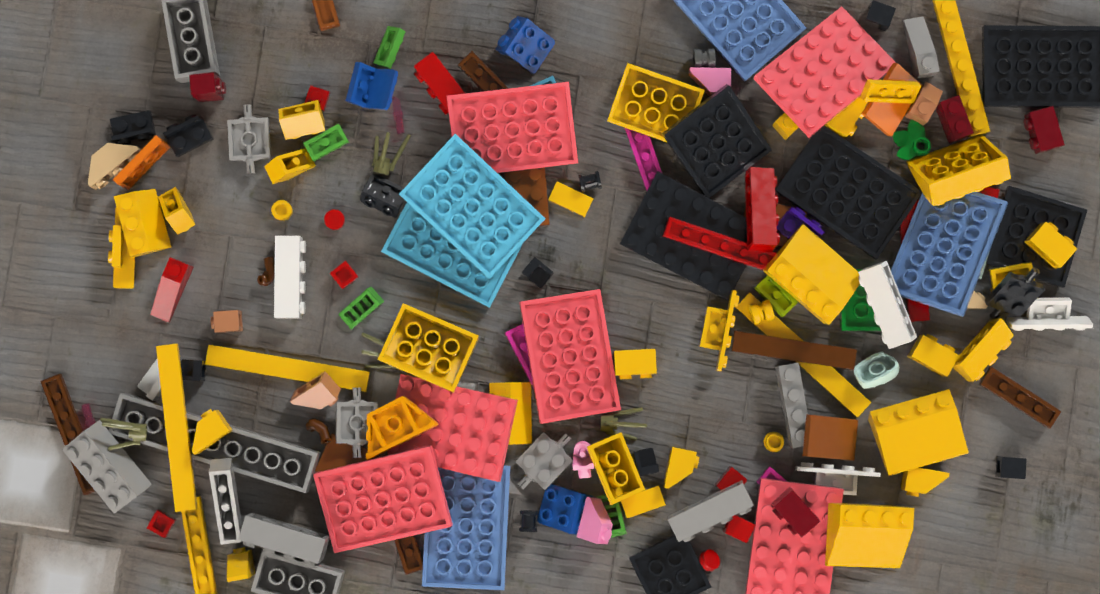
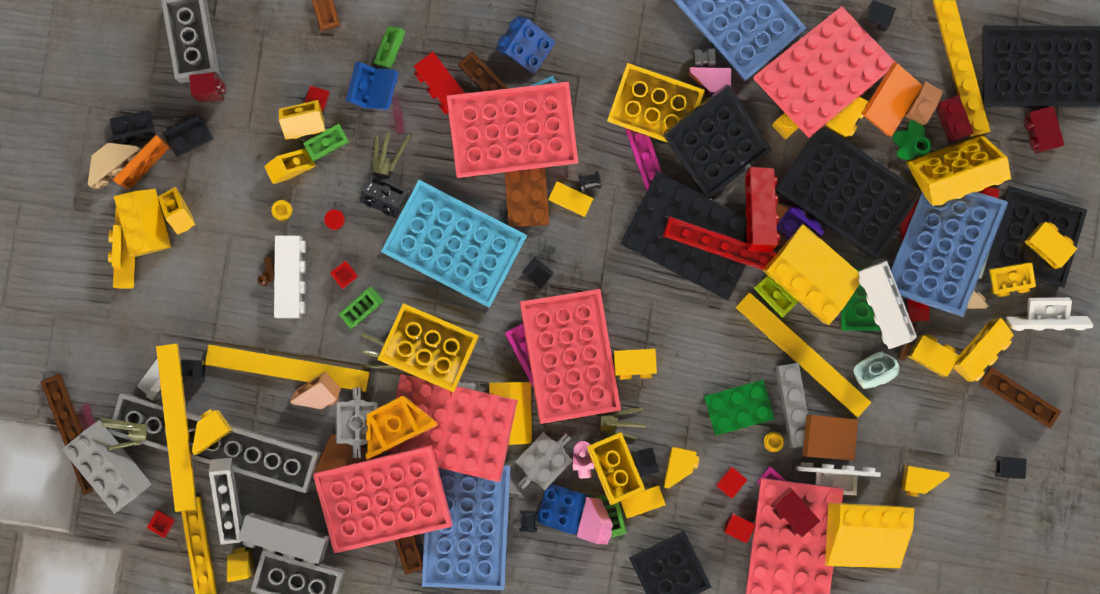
slope [150,257,194,323] -> none
nougat brick [211,310,243,333] -> none
light grey plate [227,104,271,174] -> none
reddish brown arm [305,418,331,444] -> none
medium azure plate [399,134,546,279] -> none
light grey brick [667,480,754,542] -> none
yellow bracket [699,290,739,371] -> none
red tile [699,549,720,571] -> none
reddish brown tile [731,331,857,370] -> none
yellow wheel [749,299,774,325] -> none
yellow plate [860,79,921,103] -> none
yellow slope [868,389,968,476] -> none
light grey slope [903,17,939,79] -> none
black plate [985,267,1045,319] -> none
none -> green plate [703,380,774,436]
none -> reddish brown piece [897,324,917,361]

